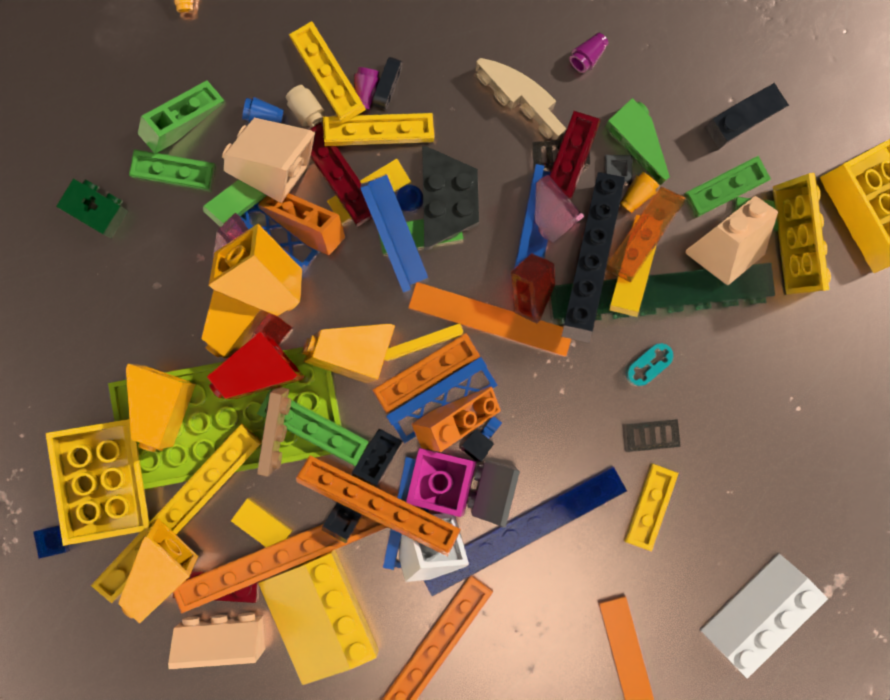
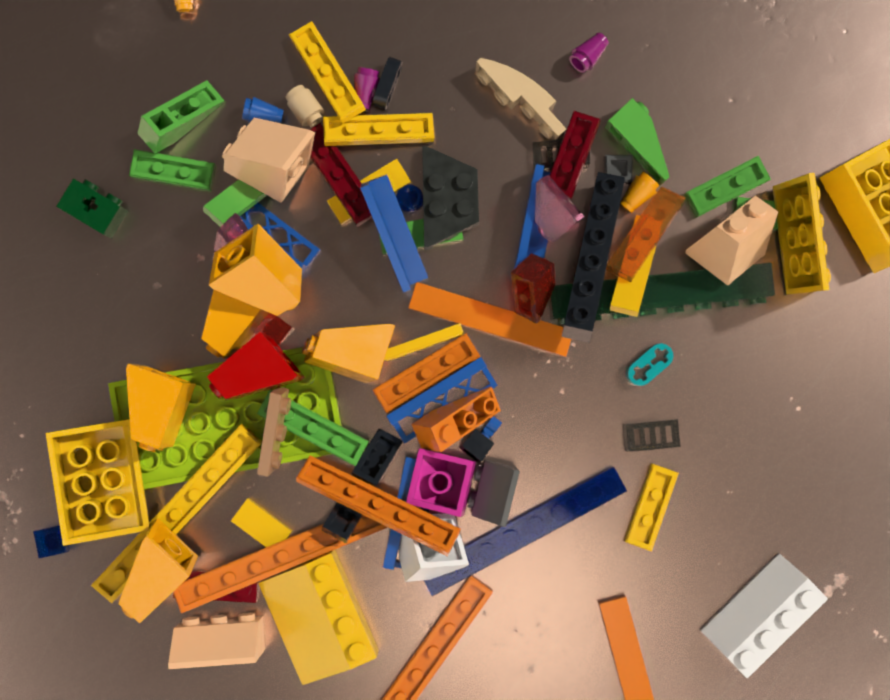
orange slope [258,193,346,255] -> none
black slope [705,83,789,150] -> none

